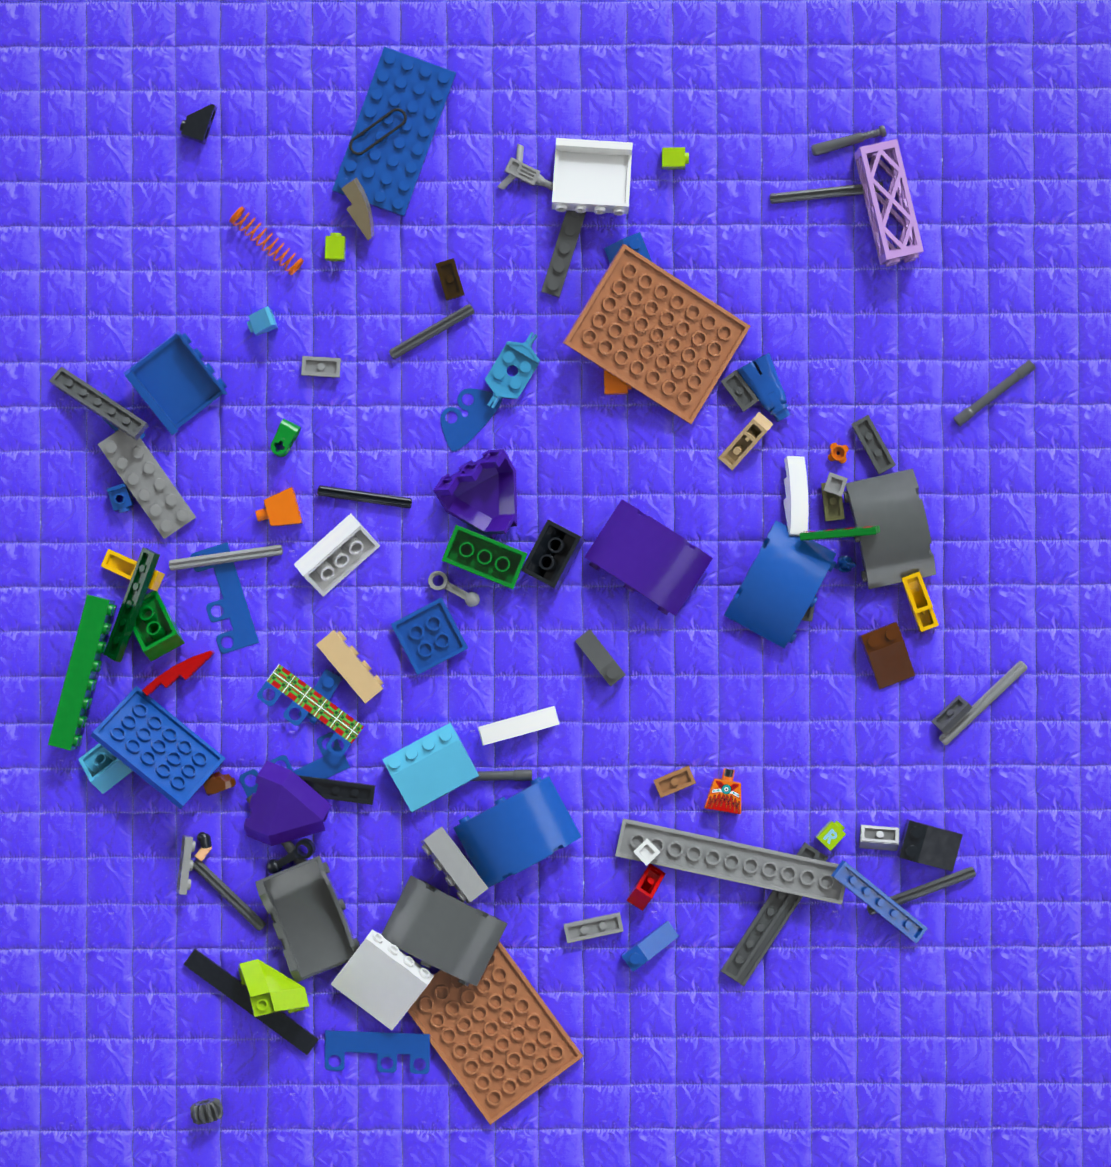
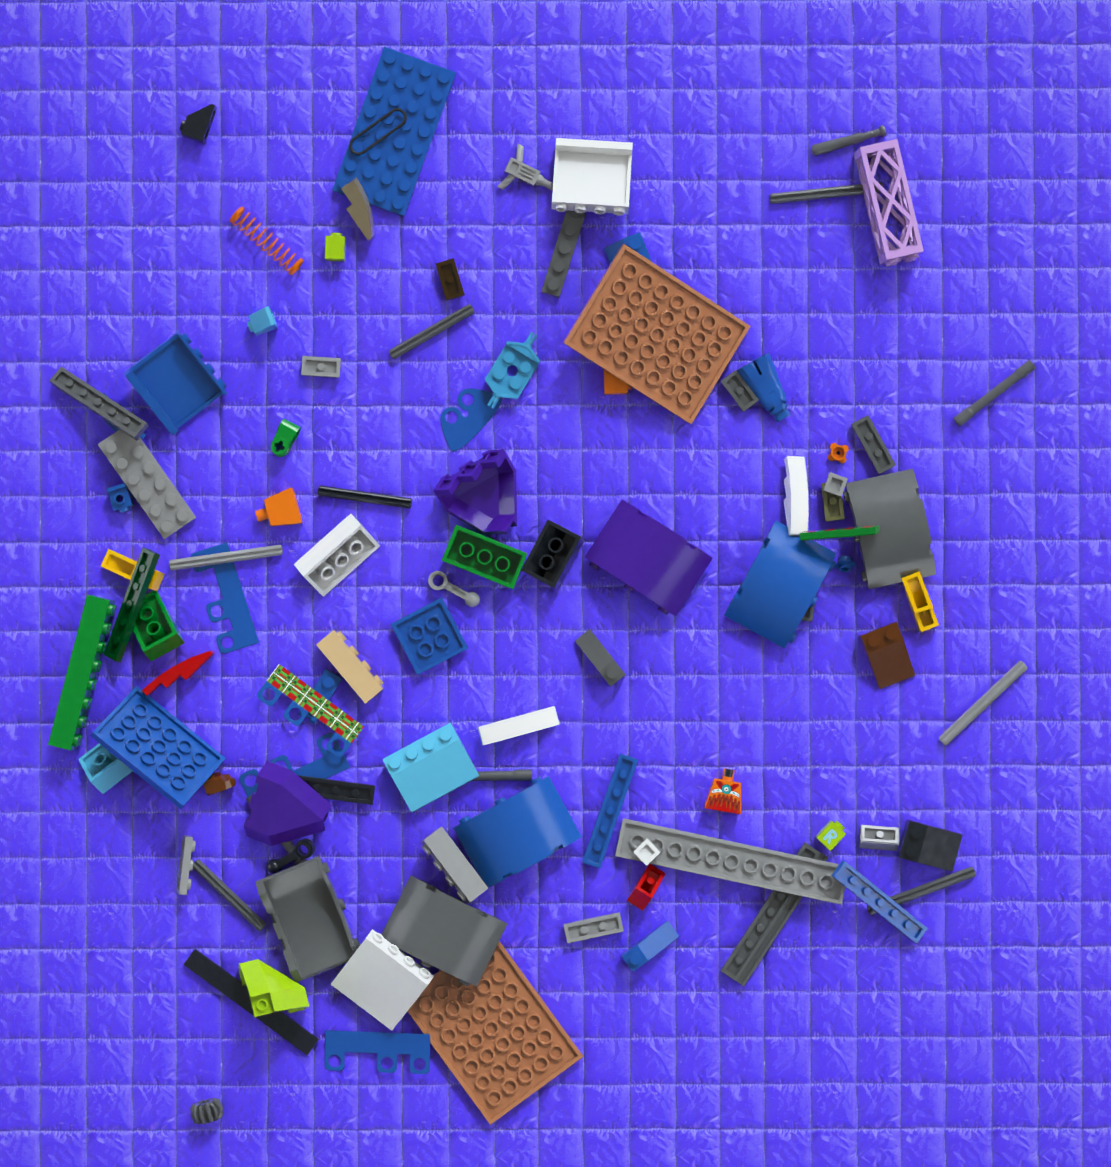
arm [195,832,212,862] -> none
medium nougat plate [653,765,696,798] -> none
lime brick [662,147,689,170] -> none
tan slope [718,412,773,470] -> none
dark grey plate [931,695,972,734] -> none
none -> blue plate [582,753,638,868]

